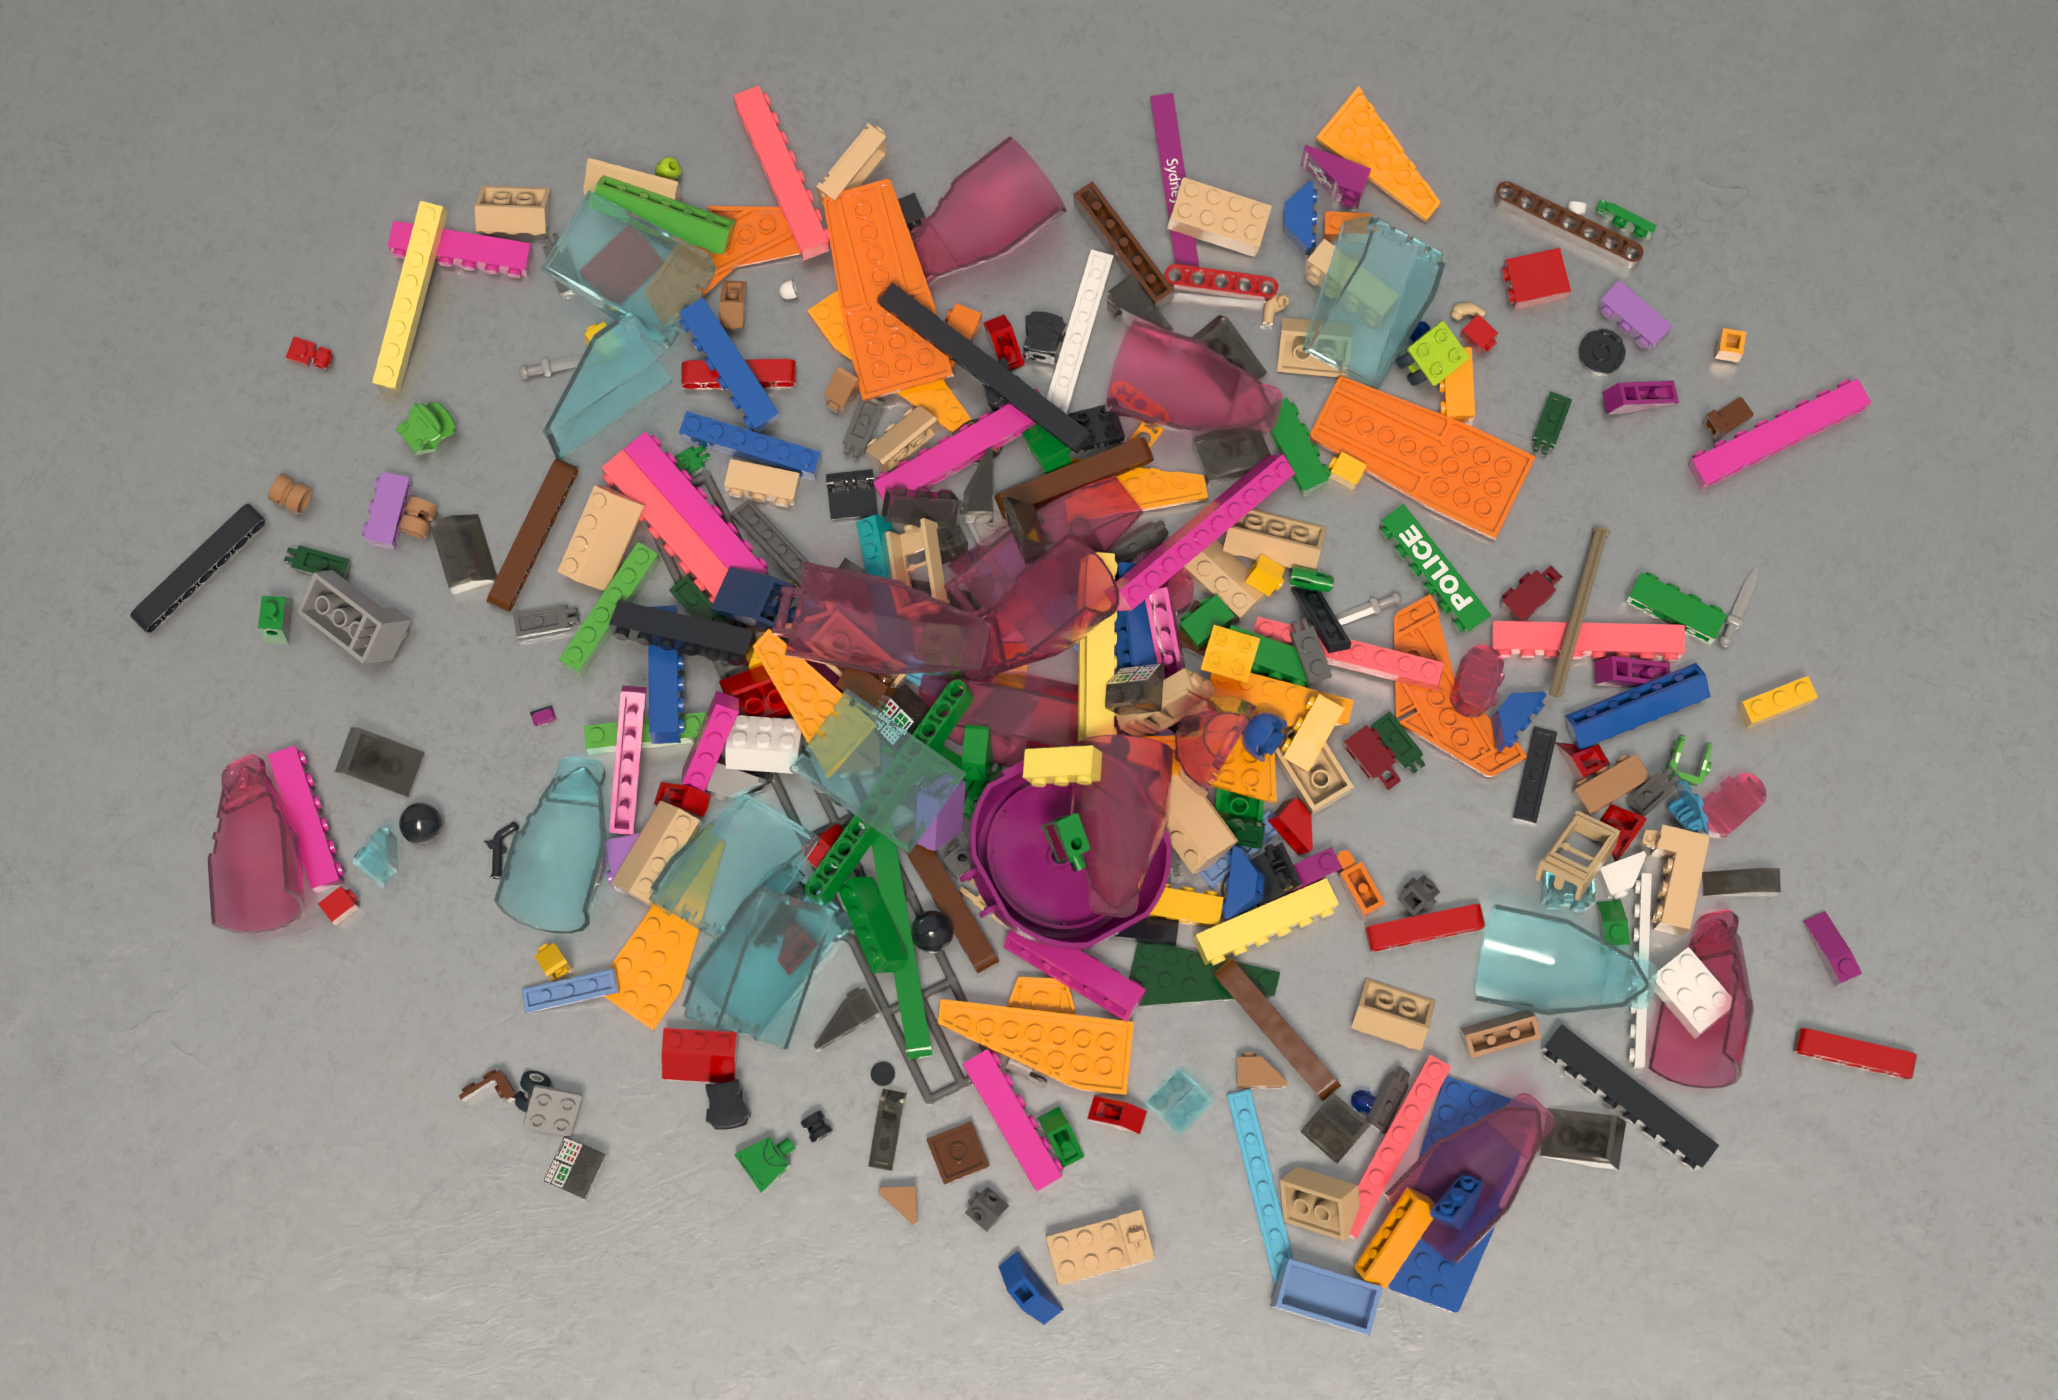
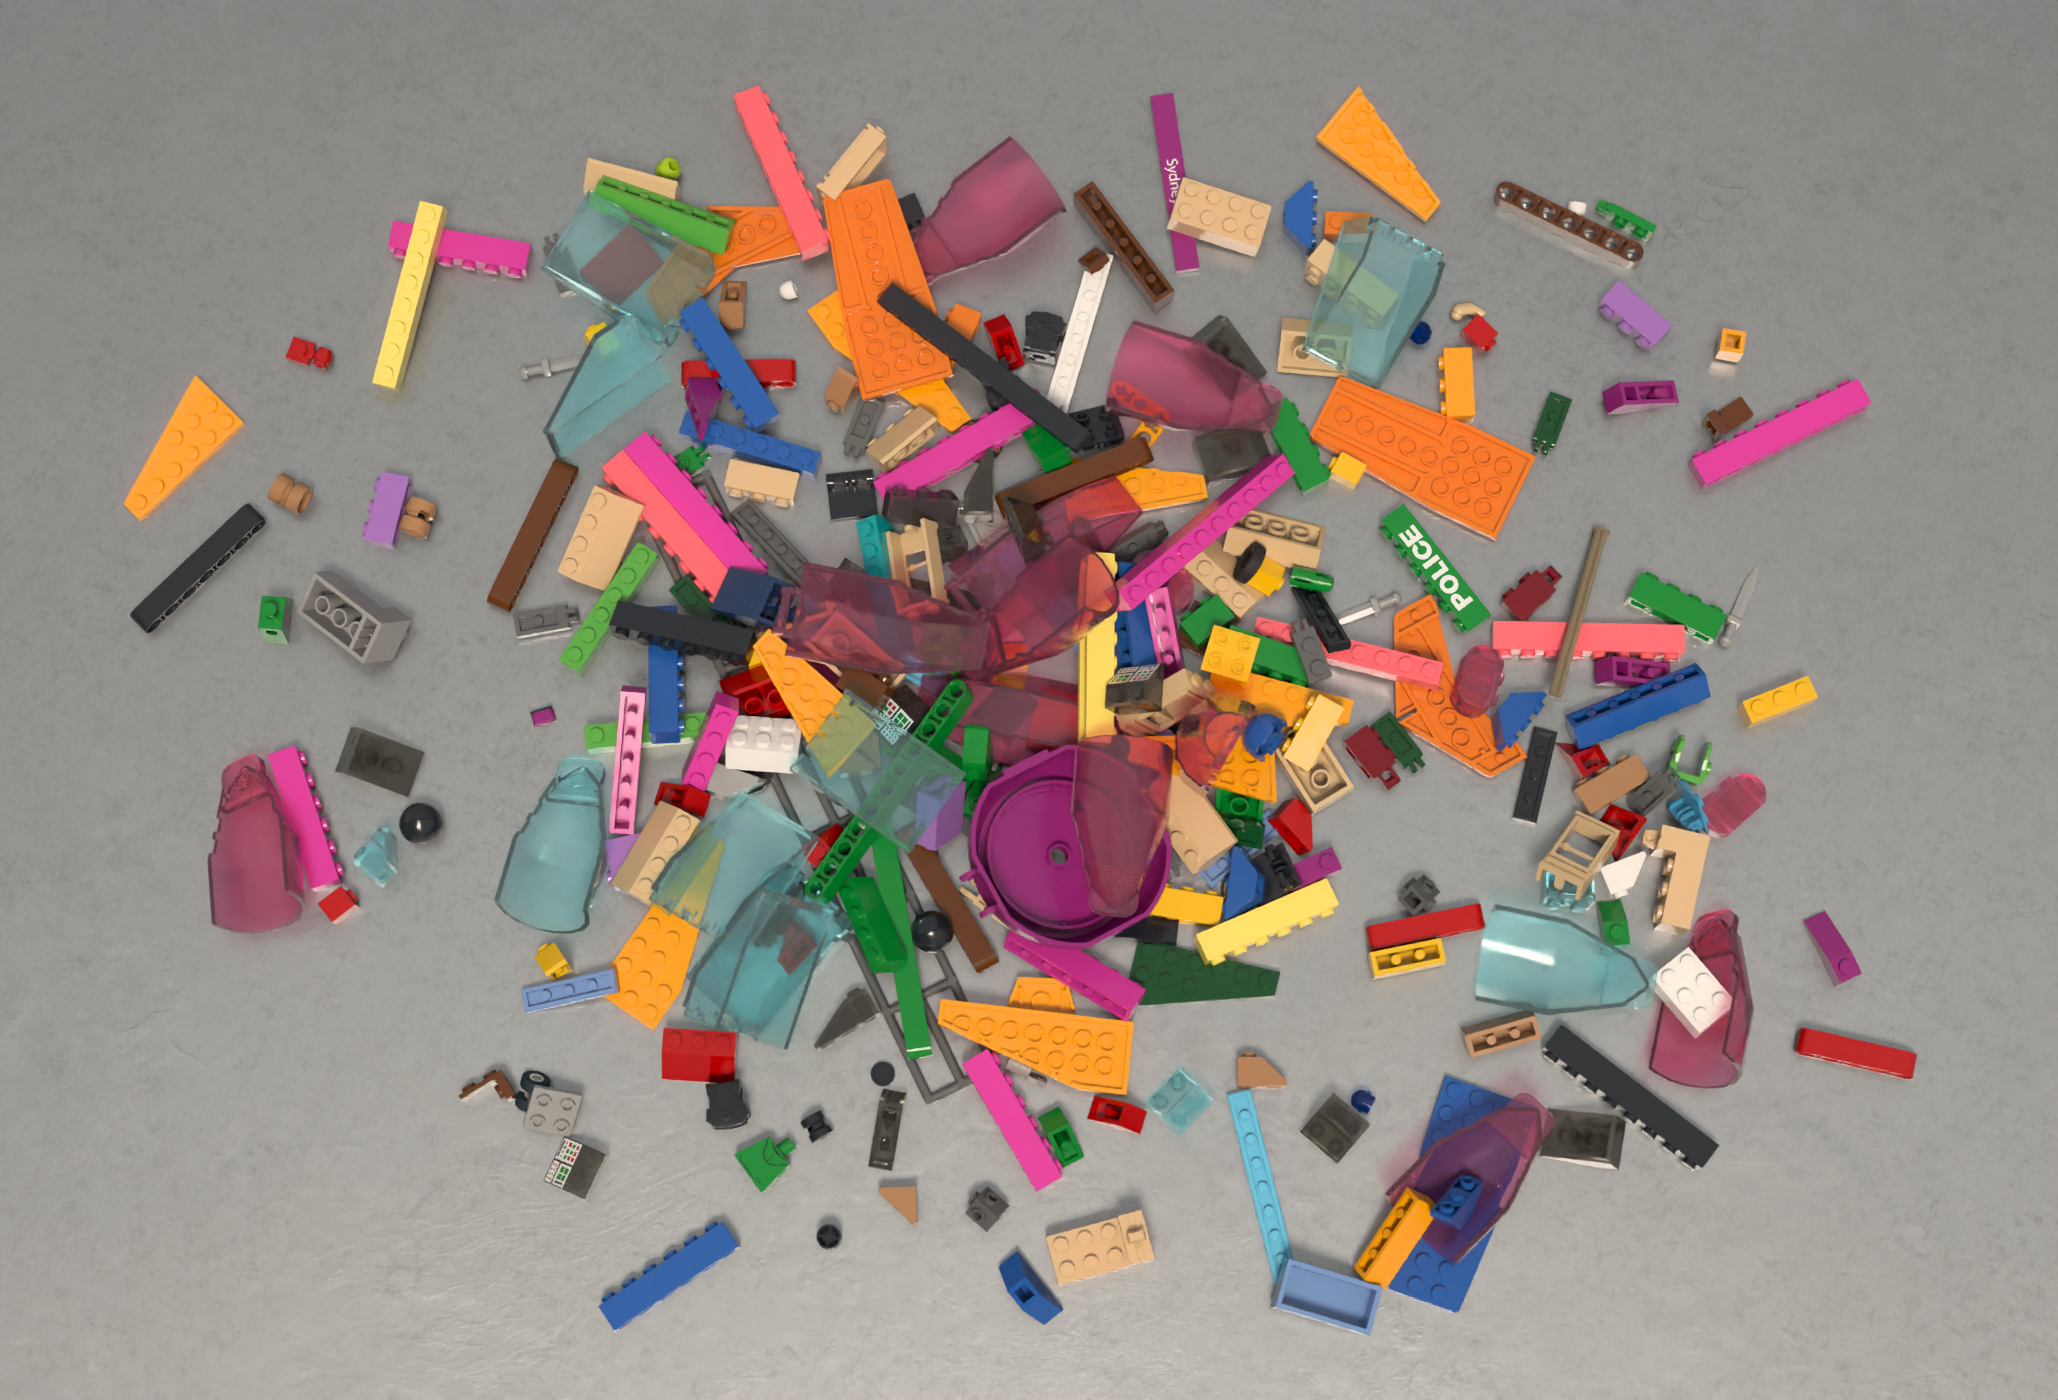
dark green hinge [284,546,351,579] -> none
bright green piece [396,401,456,455] -> none
clear smoke slope [429,514,497,595] -> none
tan slope [474,186,551,235] -> none
black piece [484,822,519,880] -> none
reddish brown plate [926,1121,990,1186] -> none
dark grey brick [942,842,970,882] -> none
light yellow brick [1023,746,1102,787] -> none
green torso [1041,813,1090,872] -> none
clear smoke slope [1106,275,1173,345] -> none
red beam [1164,264,1279,301] -> none
reddish brown beam [1213,958,1342,1101] -> none
tan arm [1262,294,1289,325] -> none
tan slope [1280,1166,1360,1241] -> none
magenta slope [1301,145,1371,209] -> none
orange brick [1337,850,1386,919] -> none
coral brick [1349,1055,1451,1240] -> none
tan slope [1351,978,1435,1051] -> none
dark grey hinge [1365,1066,1410,1134] -> none
lime plate [1394,321,1469,386] -> none
red brick [1500,248,1571,310] -> none
black tile [1578,329,1626,376] -> none
white plate [1628,873,1652,1069] -> none
clear smoke slope [1702,868,1781,897] -> none
none -> light orange wing [123,375,245,522]
none -> blue brick [598,1221,740,1332]
none -> magenta slope [684,378,722,440]
none -> black wheel [816,1224,842,1251]
none -> reddish brown plate [1077,247,1110,275]
none -> black tyre [1233,542,1266,584]
none -> yellow brick [1367,938,1446,980]

